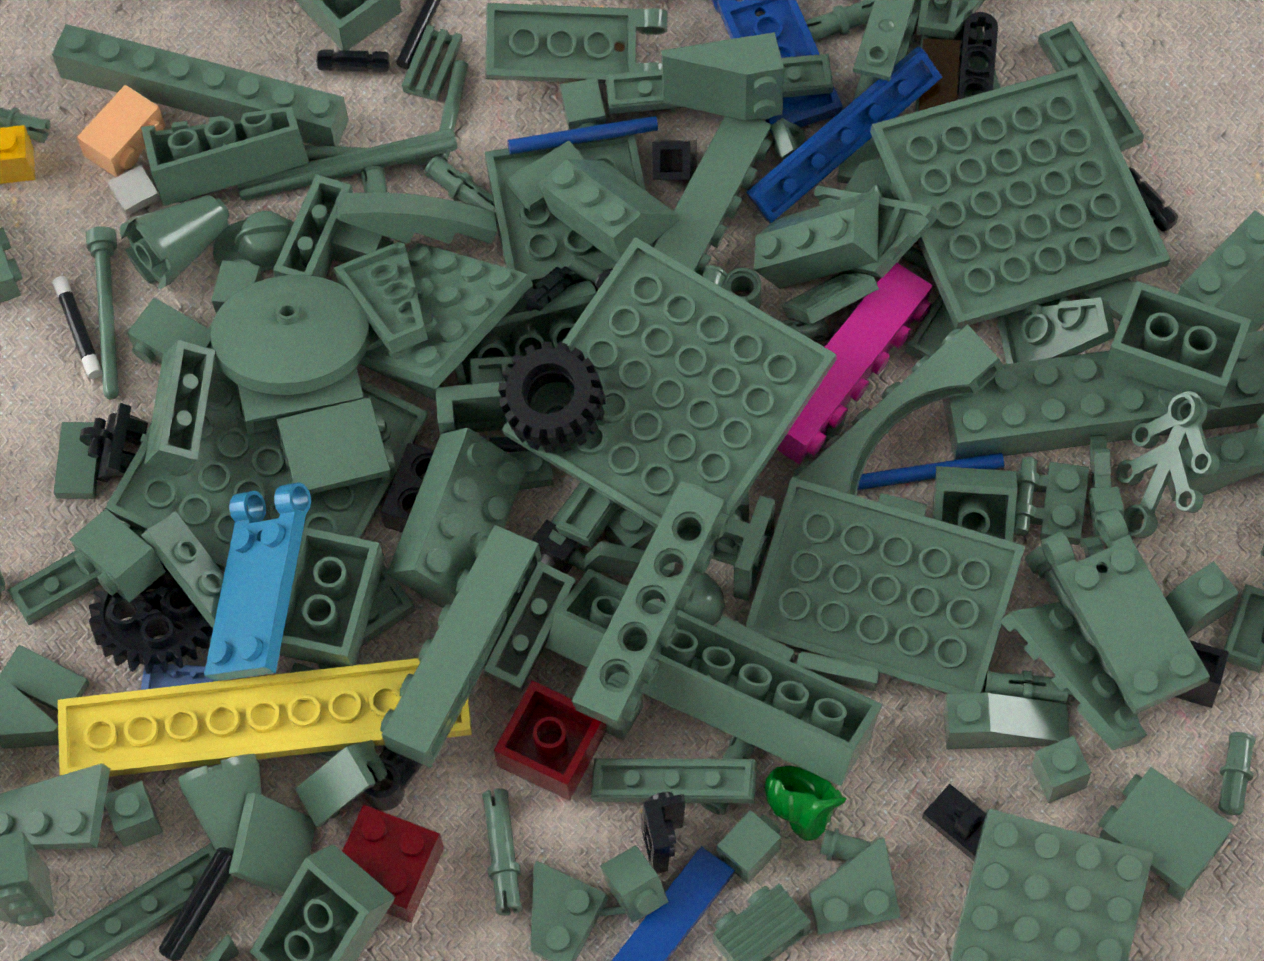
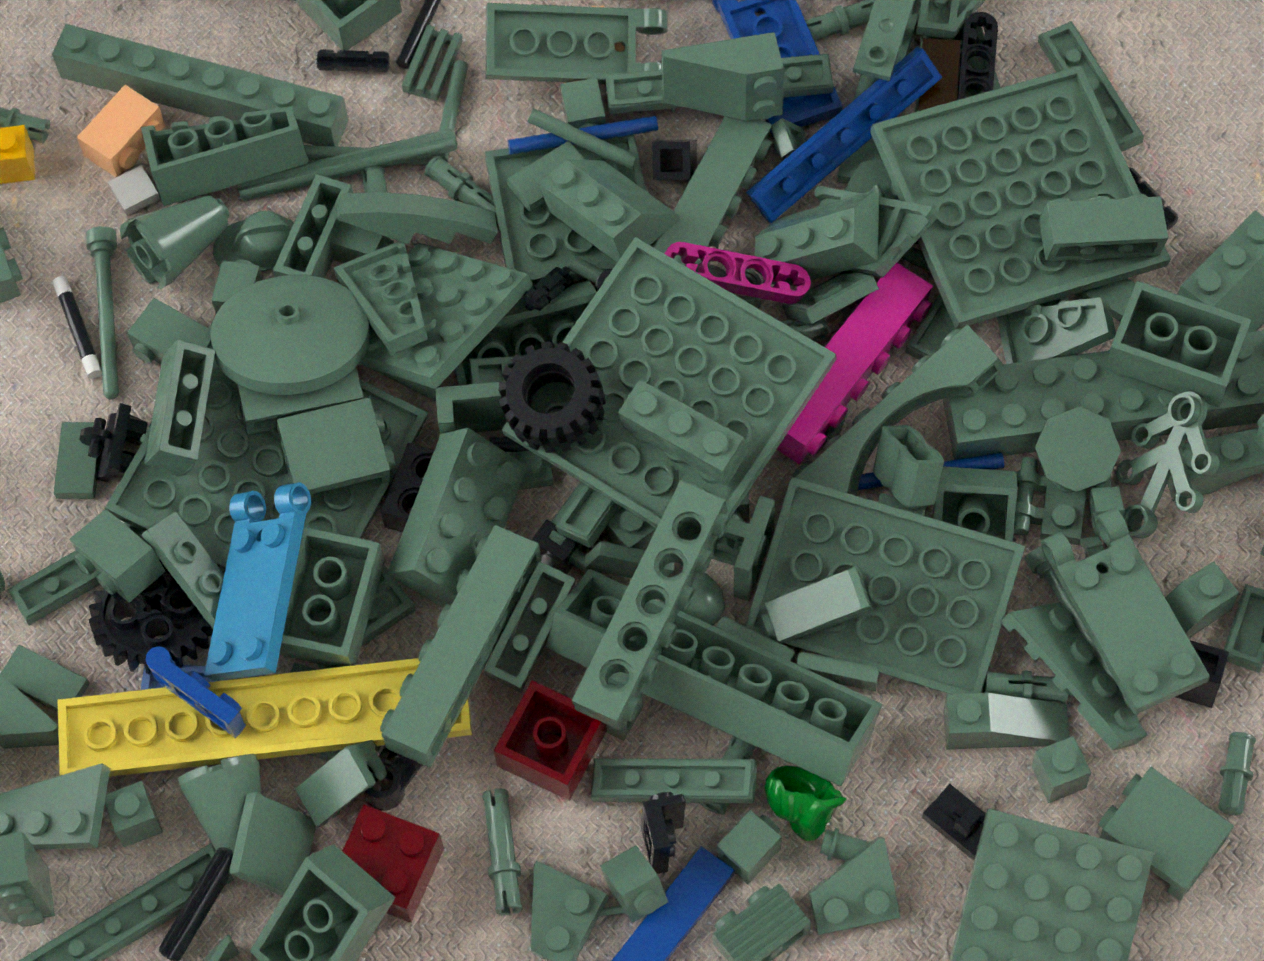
none -> blue plate [146,647,246,738]
none -> sand green bar [527,108,637,170]
none -> sand green brick [618,379,748,486]
none -> dark pink beam [664,242,811,304]
none -> sand green slope [762,567,874,644]
none -> sand green brick [873,425,944,509]
none -> sand green piece [1034,406,1121,492]
none -> sand green brick [1039,194,1168,261]

